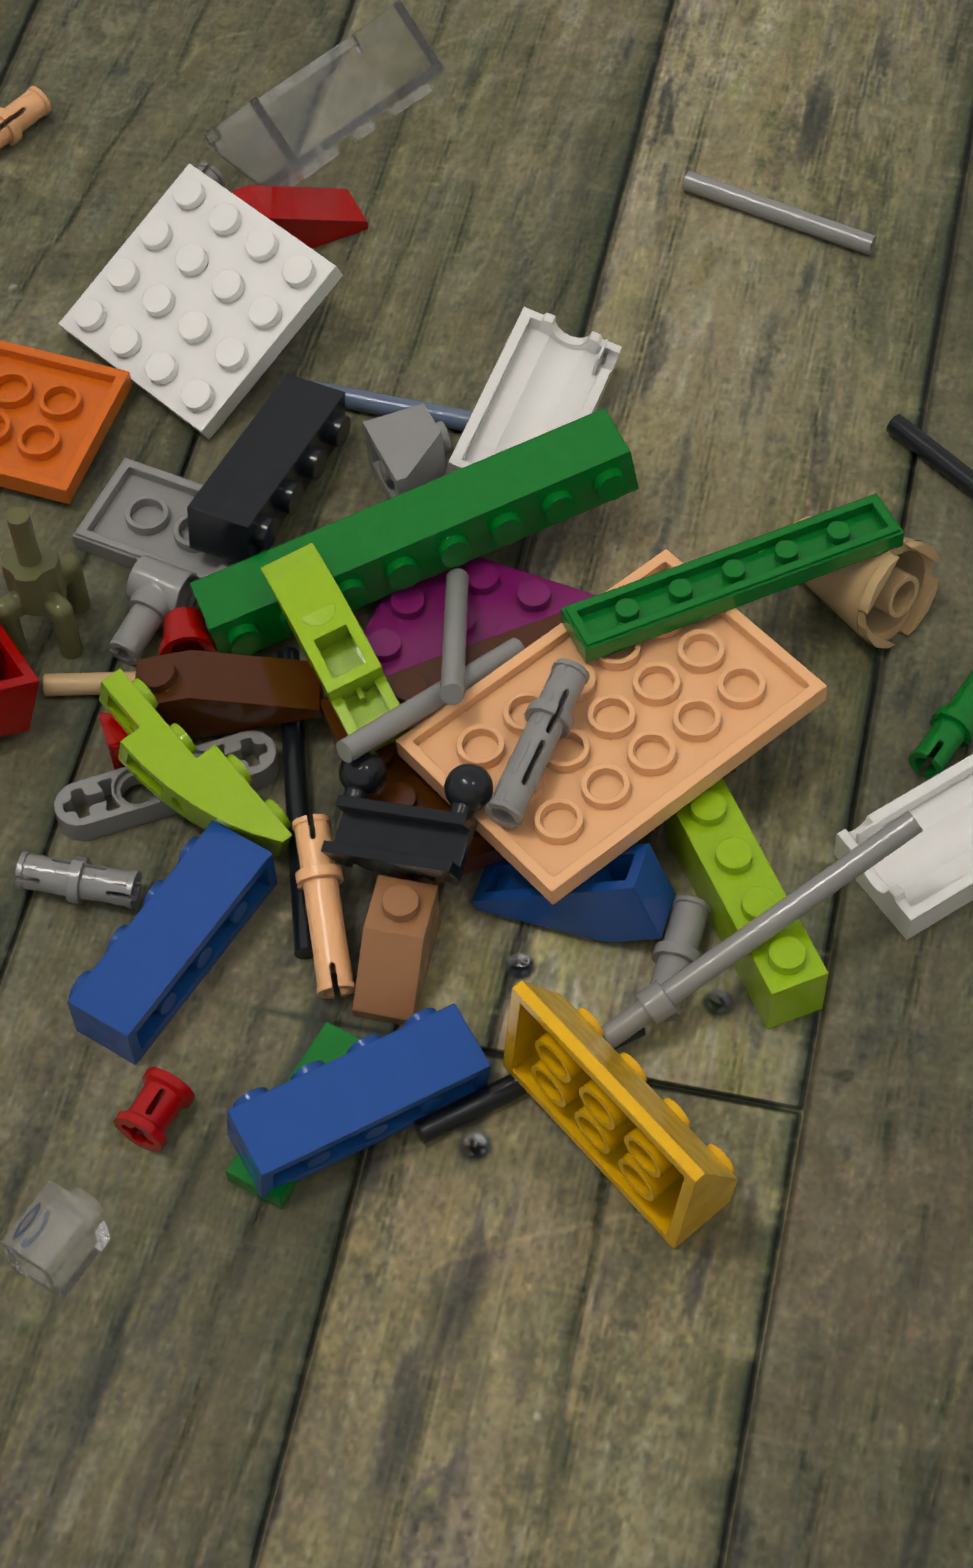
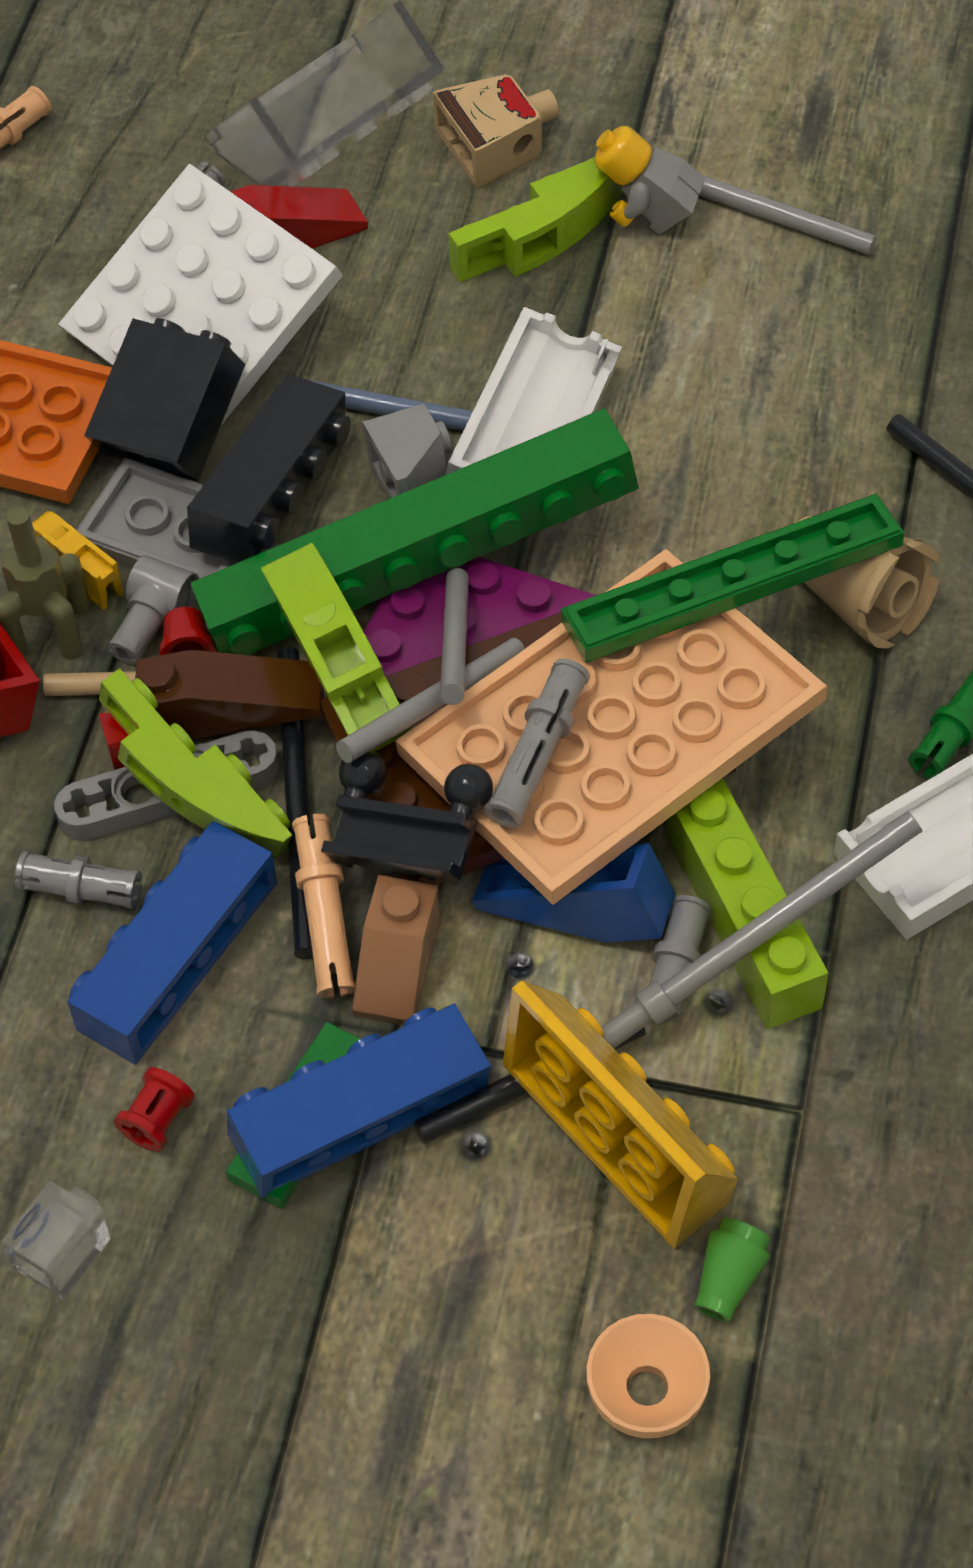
none -> yellow piece [32,511,124,610]
none -> black brick [84,318,246,482]
none -> tan torso [433,74,559,188]
none -> lime slope [448,157,624,283]
none -> light nougat piece [586,1314,710,1439]
none -> light grey piece [594,126,706,235]
none -> bright green cone [693,1218,771,1323]

